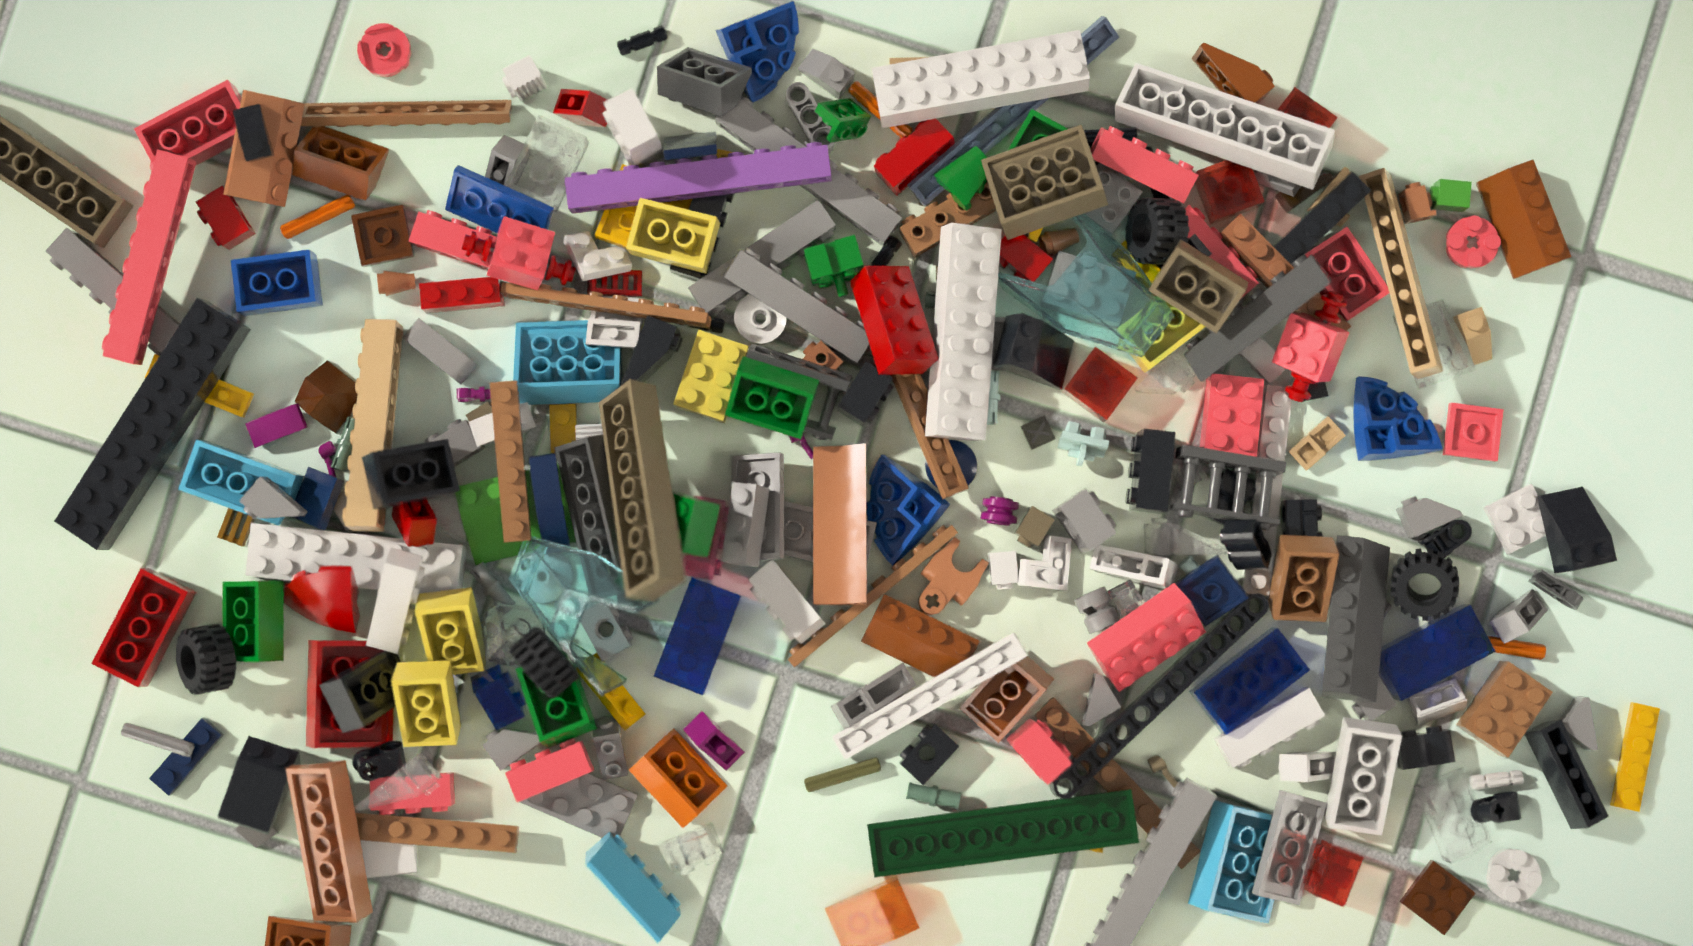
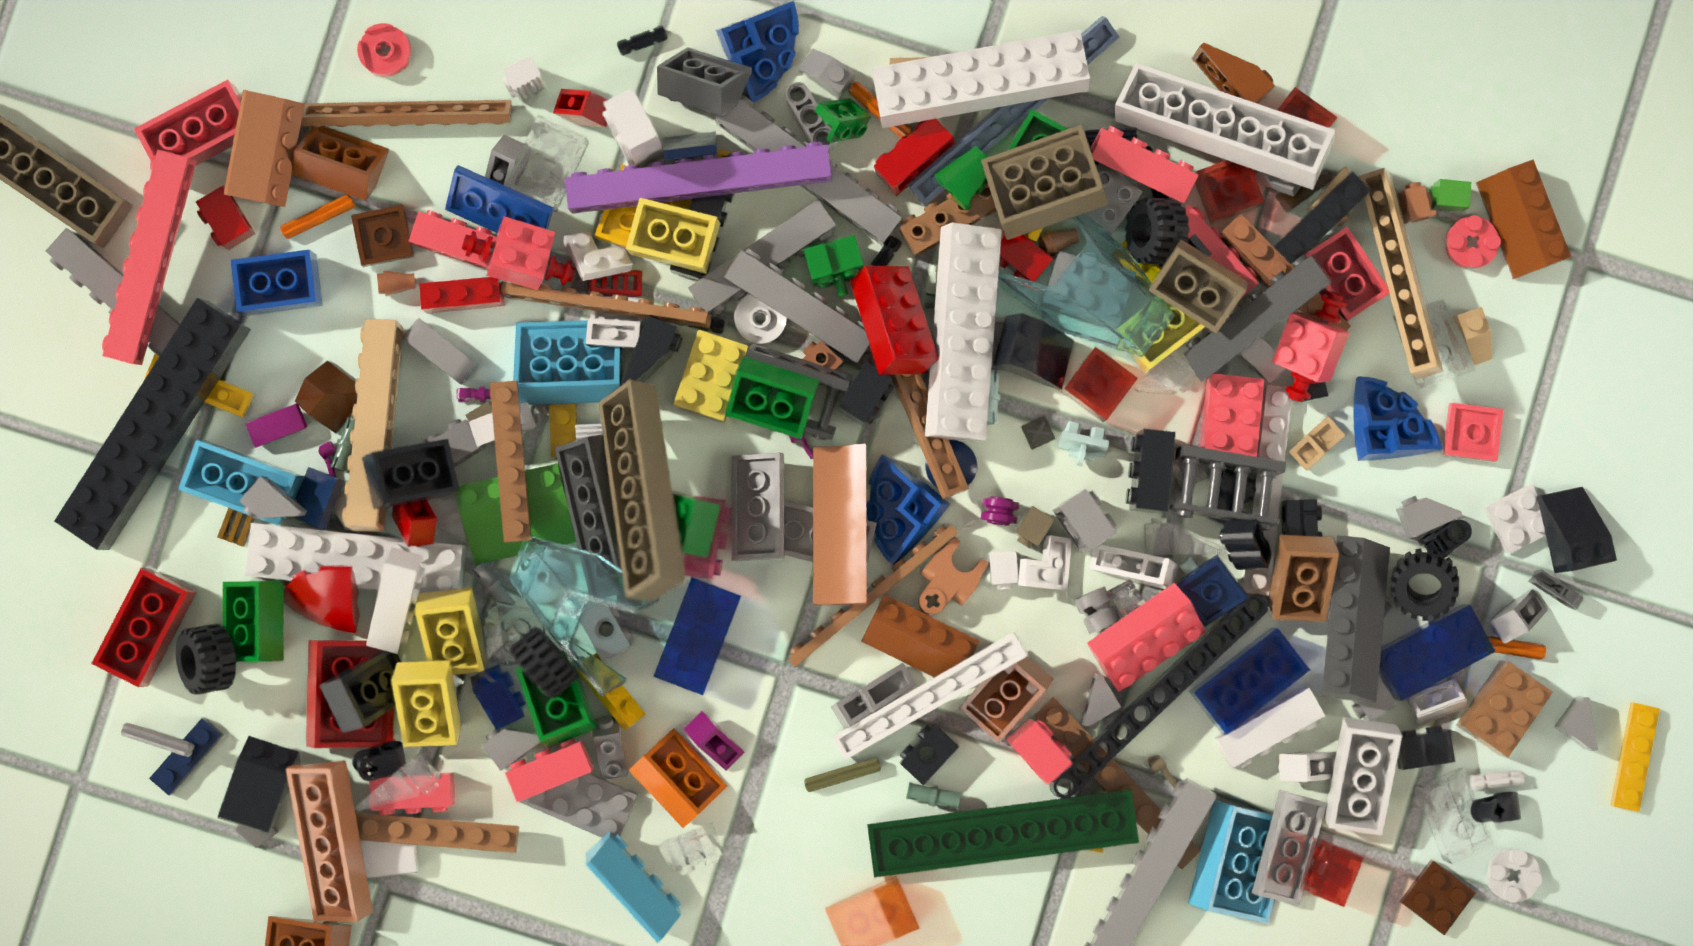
black slope [233,104,275,163] -> none
dark blue slope [529,453,571,556] -> none
light grey brick [721,482,770,567] -> none
white brick [748,559,825,644] -> none
black brick [1525,719,1609,829] -> none

